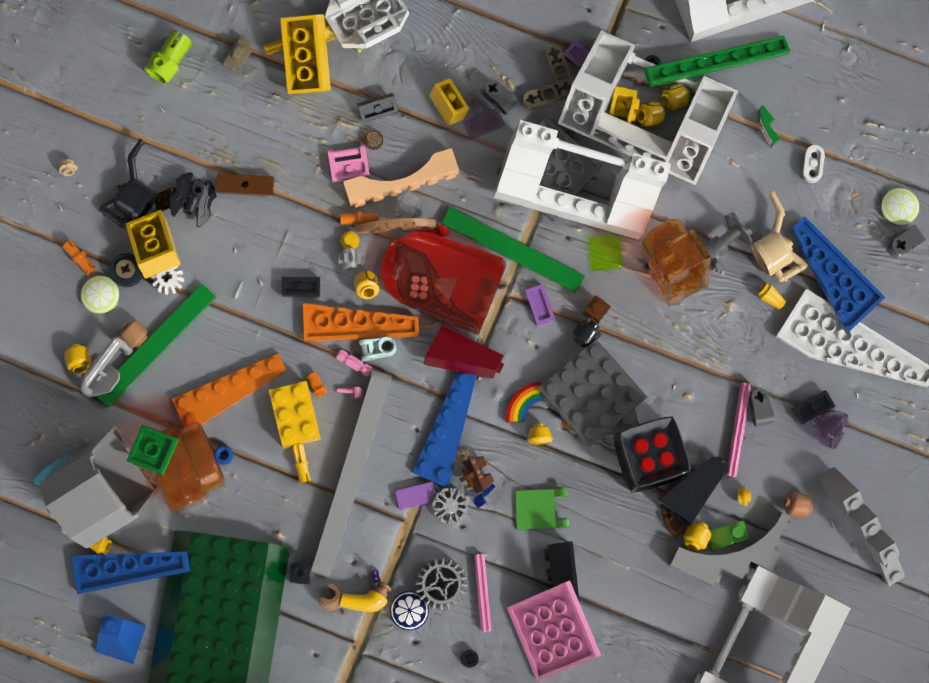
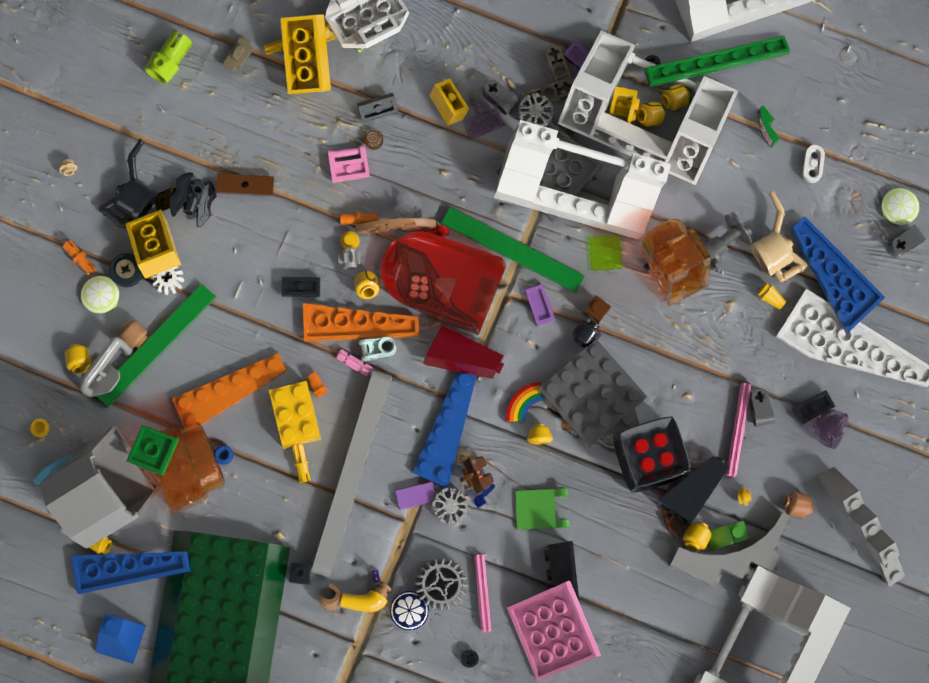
bright pink hand [337,387,364,399] -> none
light nougat arch [343,148,459,208] -> none
none -> yellow plate [30,418,50,438]
none -> light grey wheel [518,93,554,127]

